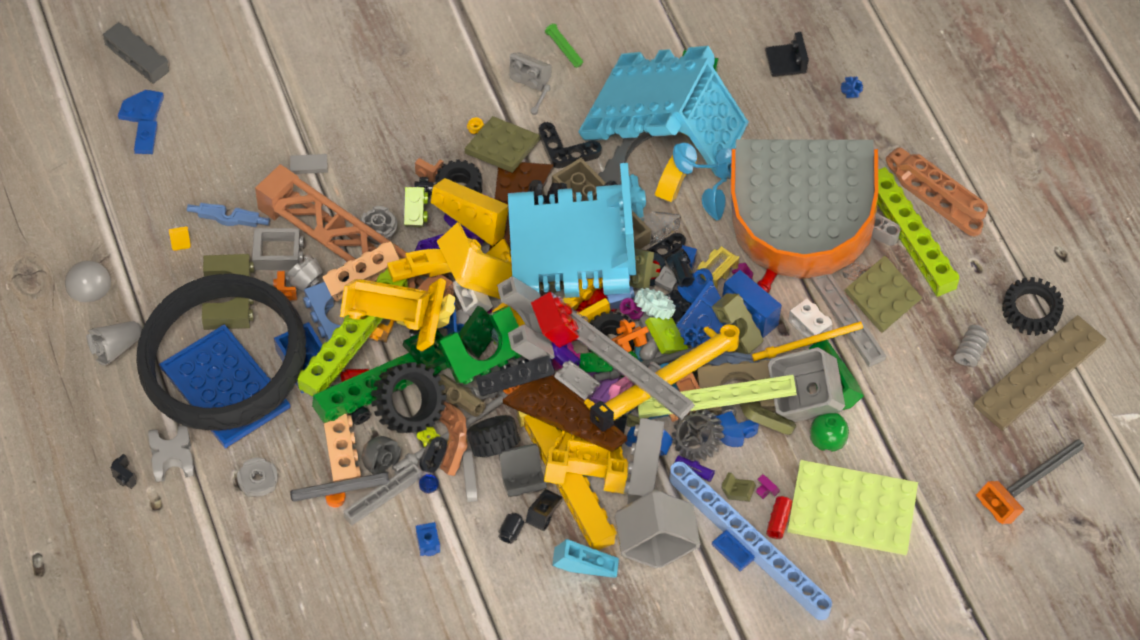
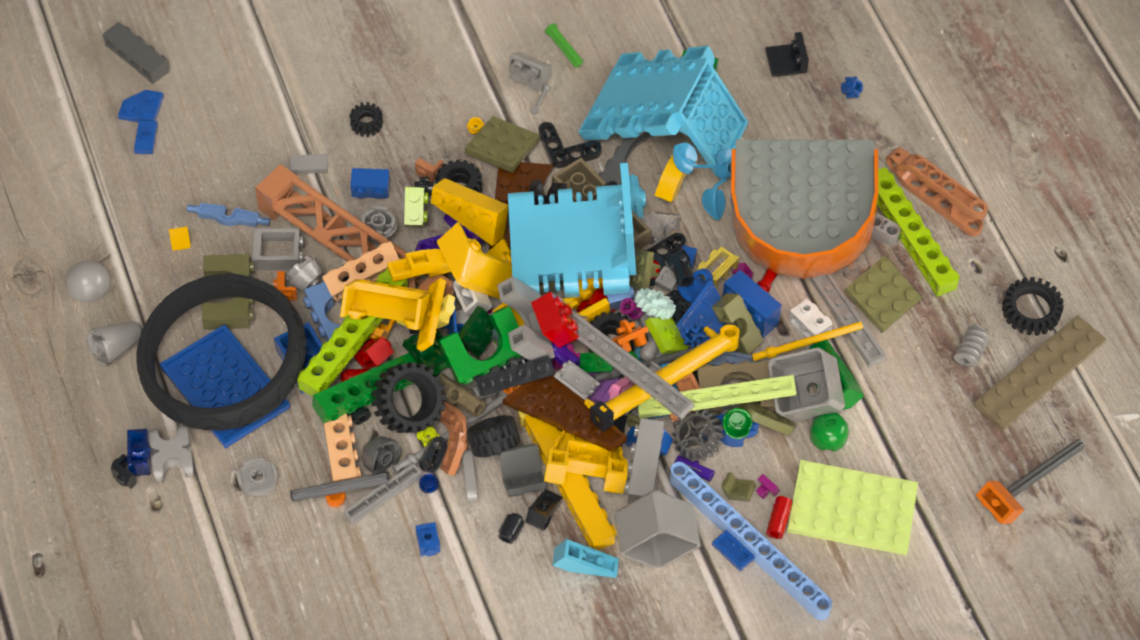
none -> clear blue brick [127,428,150,476]
none -> black tyre [350,102,383,137]
none -> blue brick [350,168,390,199]
none -> red brick [353,337,394,369]
none -> green hair [722,407,752,439]

